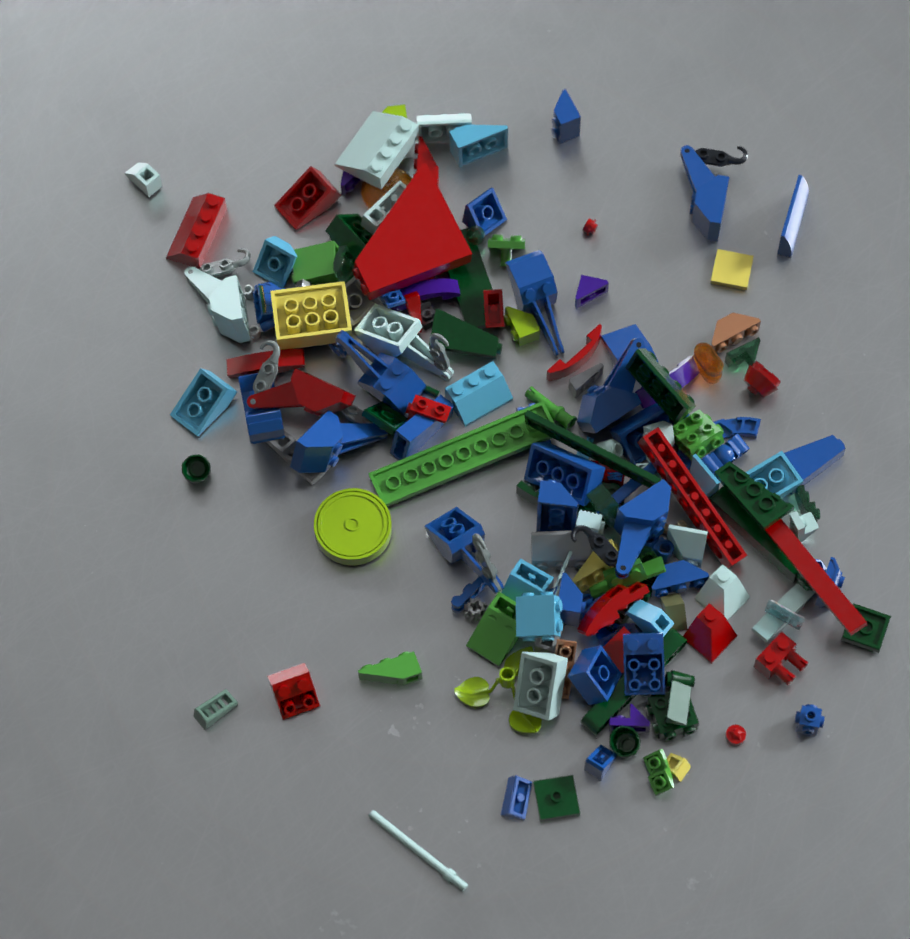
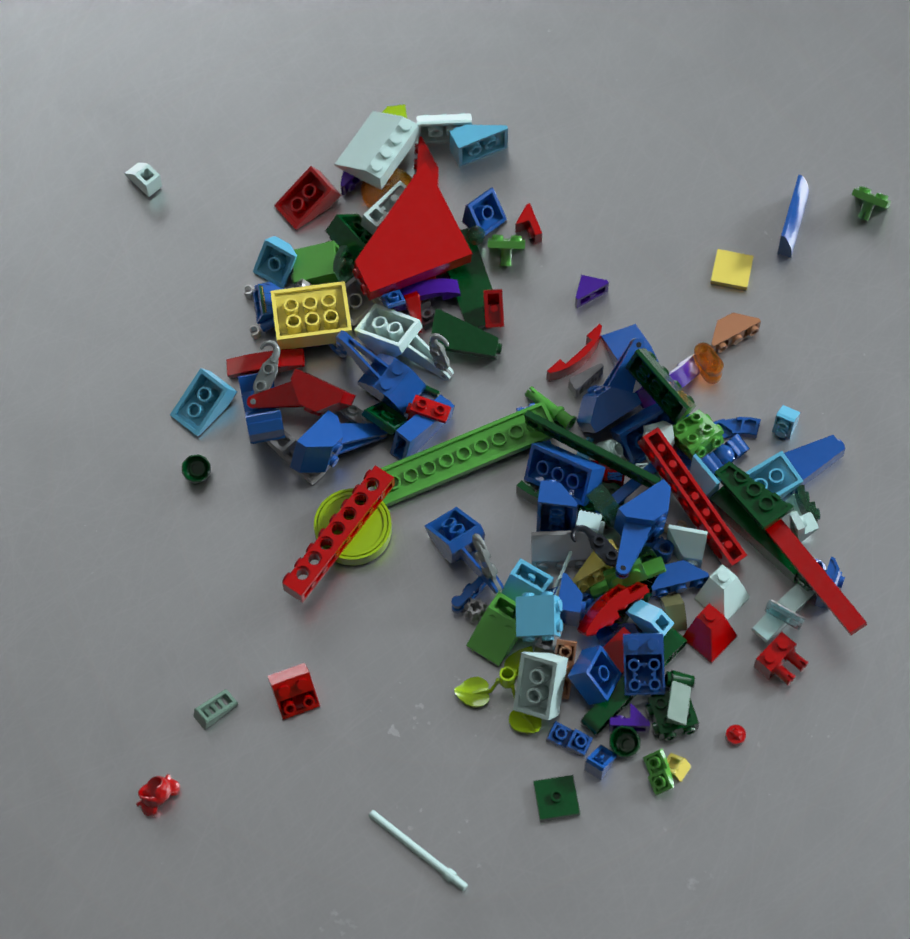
red slope [166,193,227,269] -> none
light aqua slope [184,248,251,343] -> none
bright green slope [358,651,422,685] -> none
medium azure slope [445,361,513,427] -> none
blue slope [501,775,533,820] -> none
lime slope [504,306,540,347] -> none
blue slope [505,250,565,356] -> none
blue slope [551,89,581,144] -> none
red plate [582,218,598,236] -> none
blue slope [680,145,748,242] -> none
clear green slope [725,337,761,367] -> none
red cone [743,361,781,398] -> none
blue brick [794,704,825,735] -> none
dark green plate [841,603,891,653] -> none
none -> red hair [136,774,180,816]
none -> red brick [282,465,395,603]
none -> red slope [515,203,542,244]
none -> blue slope [546,721,593,756]
none -> medium azure slope [772,405,801,439]
none -> bright green plate [851,186,891,221]

